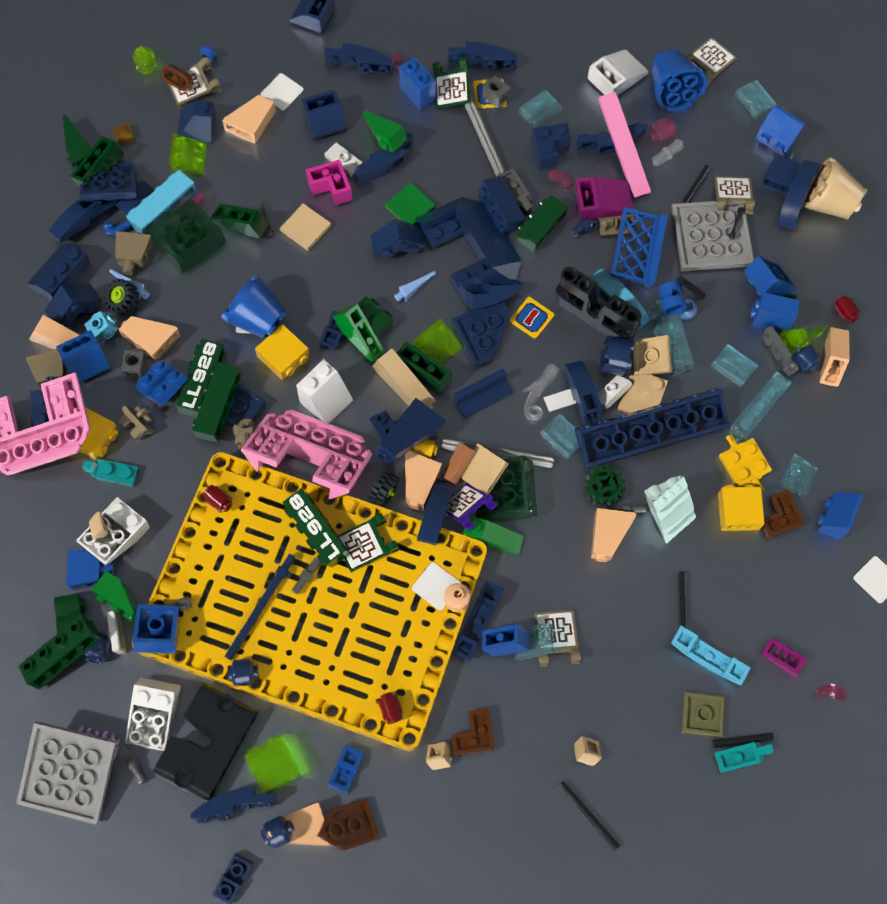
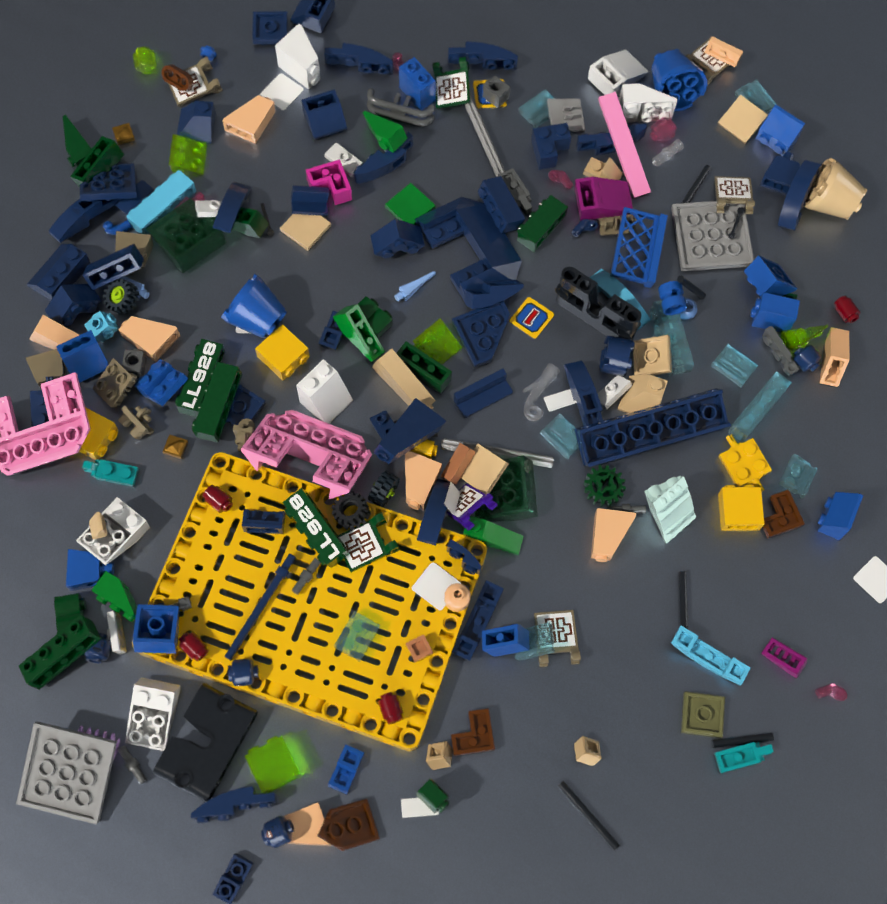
none -> dark blue brick [83,244,144,290]
none -> dark tan hinge [92,358,137,408]
none -> pearl gold tile [162,434,188,459]
none -> dark red brick [179,632,209,662]
none -> white plate [195,200,222,217]
none -> dark blue slope [213,182,251,233]
none -> dark blue hinge [242,509,285,534]
none -> dark blue plate [253,11,288,45]
none -> white slope [275,24,320,90]
none -> dark blue panel [290,185,329,216]
none -> black tyre [332,491,370,530]
none -> clear light blue plate [334,611,380,662]
none -> dark grey piece [367,88,435,126]
none -> white sticker [401,798,439,818]
none -> nougat plate [406,634,433,663]
none -> dark green brick [417,778,449,814]
none -> white sticker [444,482,461,515]
none -> dark blue slope [447,539,482,575]
none -> light grey piece [547,99,585,132]
none -> tan slope [583,157,623,180]
none -> white slope [619,84,677,123]
none -> light nougat panel [704,36,743,67]
none -> tan tile [718,95,768,144]

